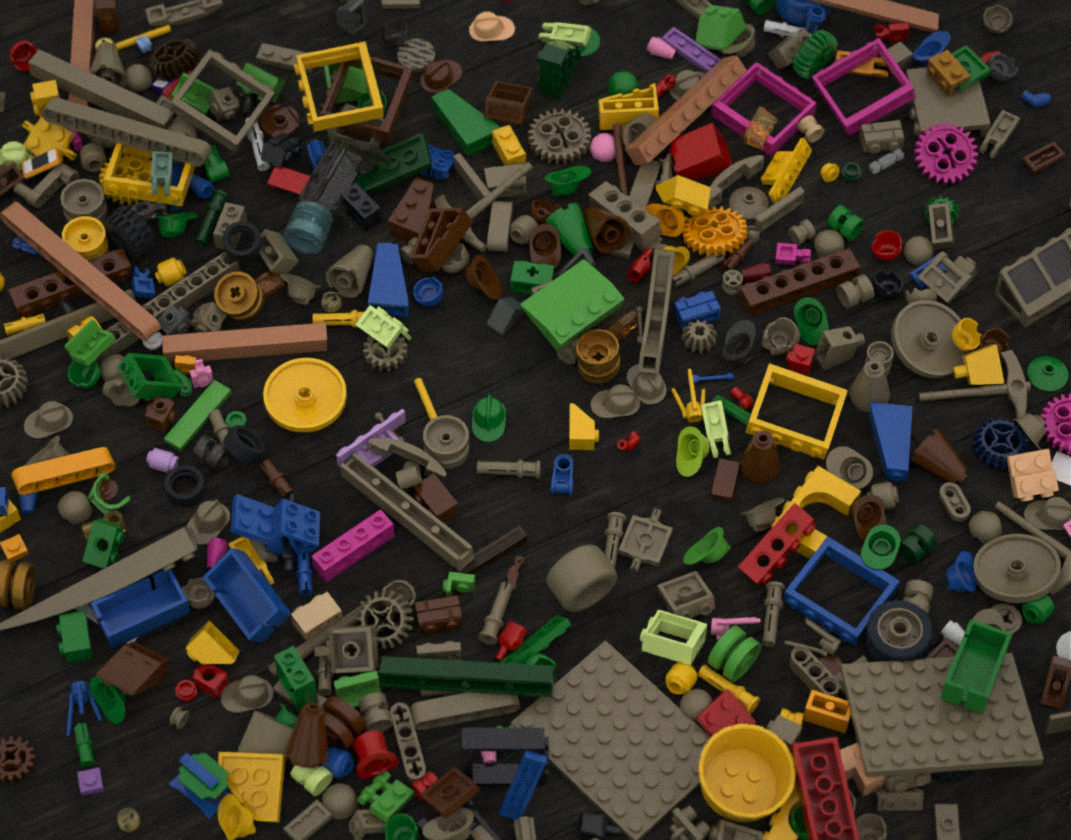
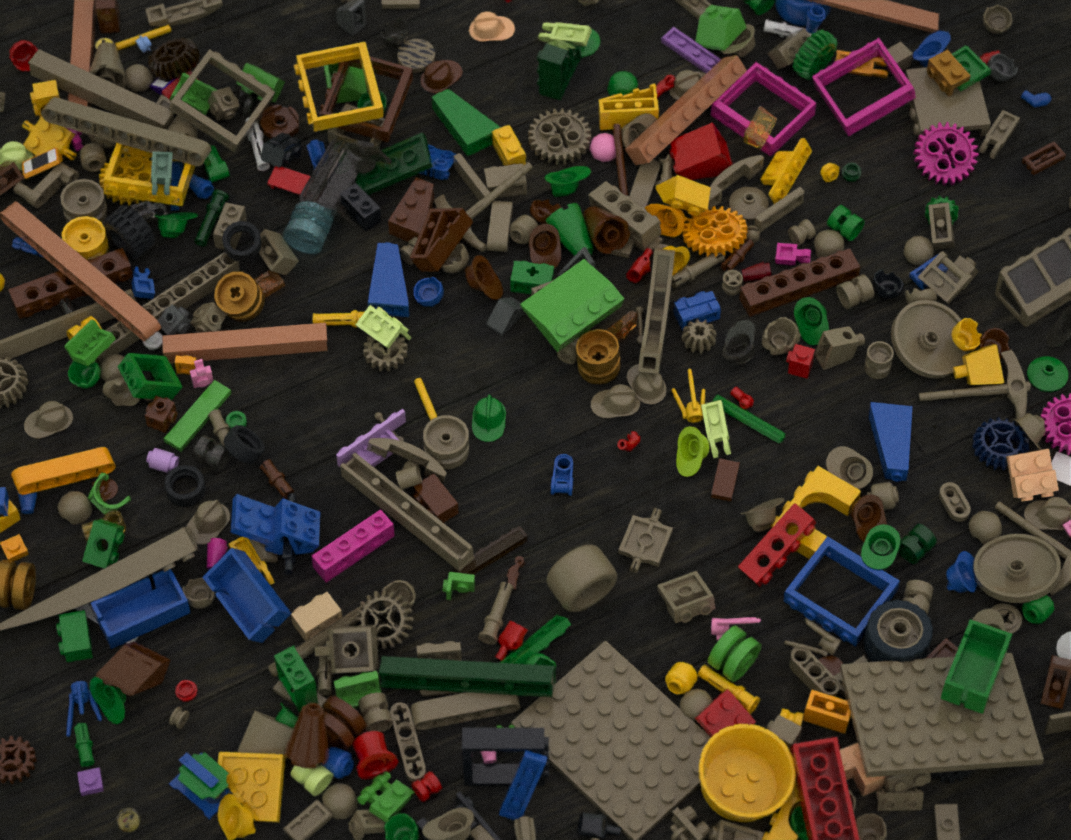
yellow pin [4,314,46,336] -> none
dark tan piece [25,436,69,466] -> none
yellow head [155,258,187,287] -> none
green arm [174,368,192,396] -> none
yellow slope [185,621,240,664] -> none
red brick [193,664,229,699] -> none
dark tan piece [221,675,273,713] -> none
dark tan plate [256,43,314,74] -> none
yellow dish [263,358,347,432] -> none
dark tan piece [280,273,321,305] -> none
blue pin [296,553,313,596] -> none
clear smoke tile [321,291,342,312] -> none
dark tan cone [326,245,374,298] -> none
reddish brown brick [415,595,462,634] -> none
reddish brown plate [421,766,480,819] -> none
dark tan pin [477,459,541,479] -> none
reddish brown window [484,81,533,124] -> none
yellow slope [569,403,599,450] -> none
dark tan pin [604,512,626,568] -> none
yellowish green window [640,610,707,665] -> none
bright pink cone [646,37,676,60] -> none
bright green piece [683,527,731,565] -> none
blue hinge [693,372,734,384] -> none
reddish brown cone [739,431,781,484] -> none
yellow window [745,363,848,460] -> none
dark tan pin [762,581,785,647] -> none
tan wheel [797,115,824,143] -> none
dark tan cone [849,360,890,413] -> none
dark tan brick [860,120,904,154] -> none
light grey axle [869,148,904,174] -> none
red hair [872,231,902,261] -> none
red plate [874,23,909,42] -> none
reddish brown cone [909,428,968,484] -> none
white cone [940,620,965,647] -> none

